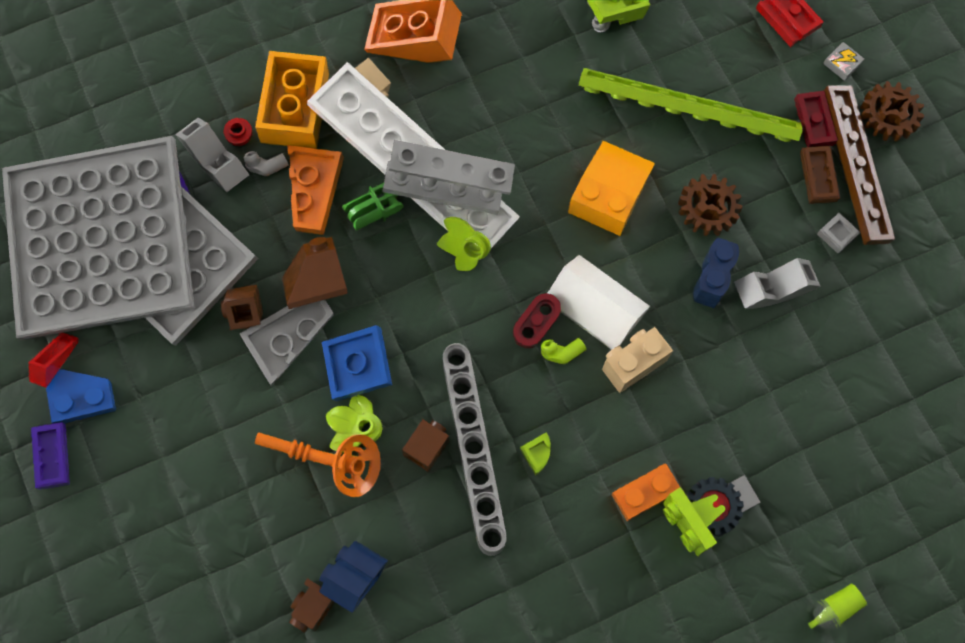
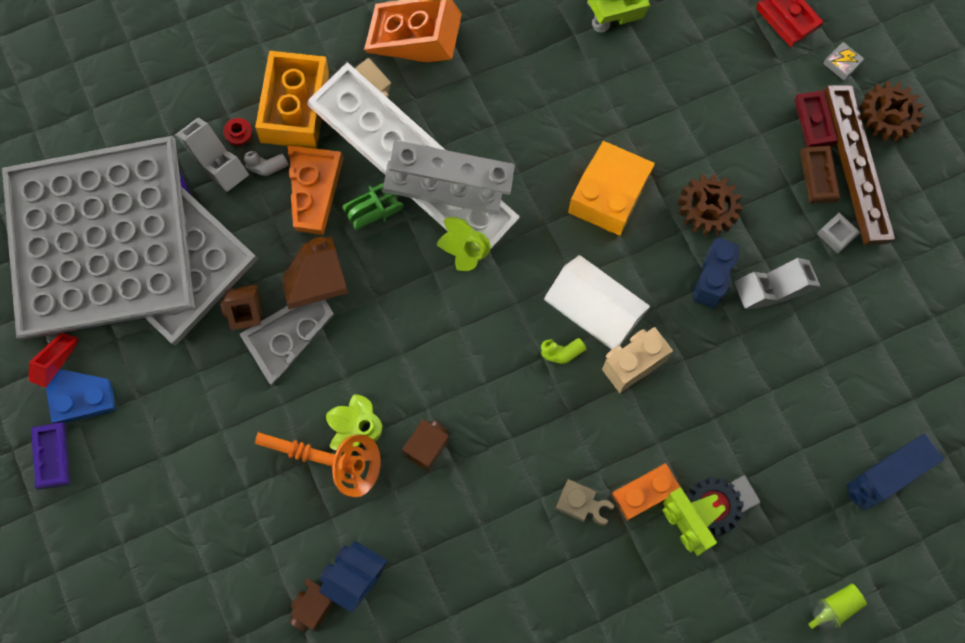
blue hinge [322,325,392,401] -> none
light grey beam [443,343,506,556] -> none
dark red plate [513,293,561,348] -> none
lime tile [520,432,551,475] -> none
lime plate [578,68,803,142] -> none
none -> dark tan plate [555,479,614,526]
none -> dark blue window [846,433,944,511]

